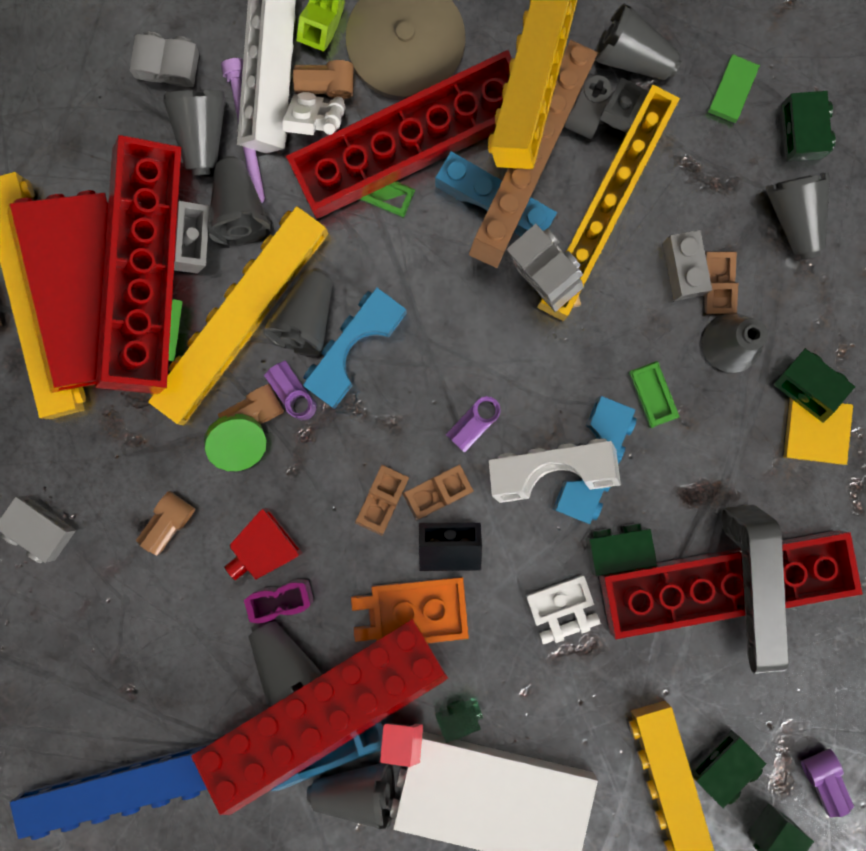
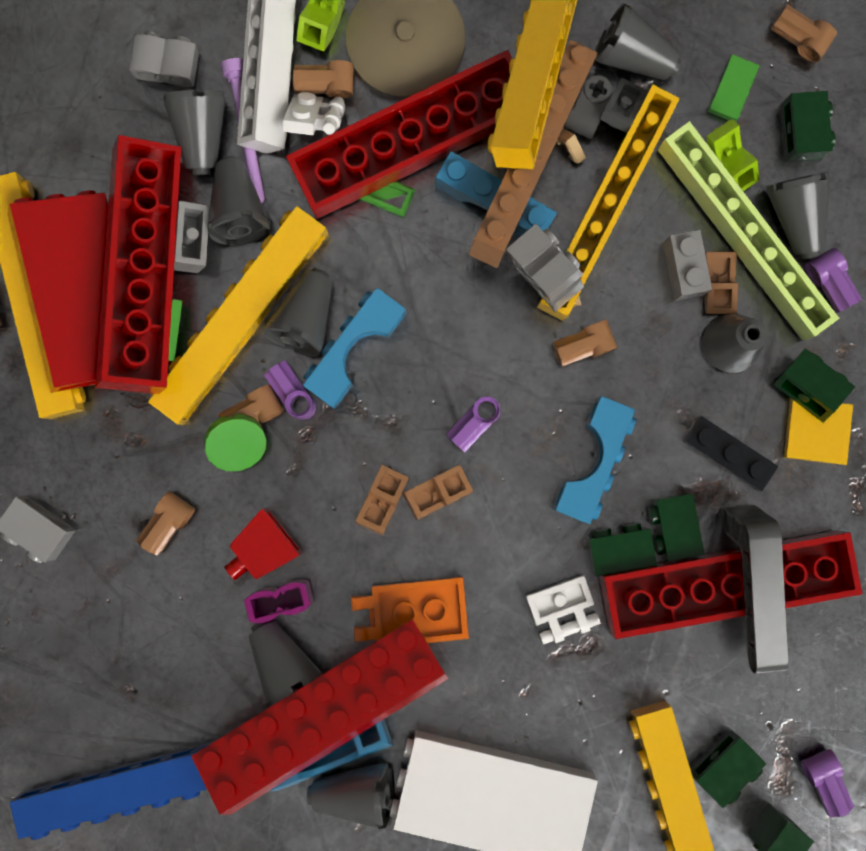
coral panel [380,723,423,767] -> none
black brick [419,523,482,571] -> none
clear green brick [435,699,484,743] -> none
white arch [489,439,621,503] -> none
bright green tile [628,361,680,428] -> none
none -> medium nougat piece [552,320,618,367]
none -> tan tile [556,128,586,164]
none -> dark green brick [648,493,705,561]
none -> yellowish green brick [658,121,840,341]
none -> black plate [683,416,779,492]
none -> lime brick [706,119,760,191]
none -> medium nougat piece [771,4,837,62]
none -> medium lavender piece [805,248,862,313]

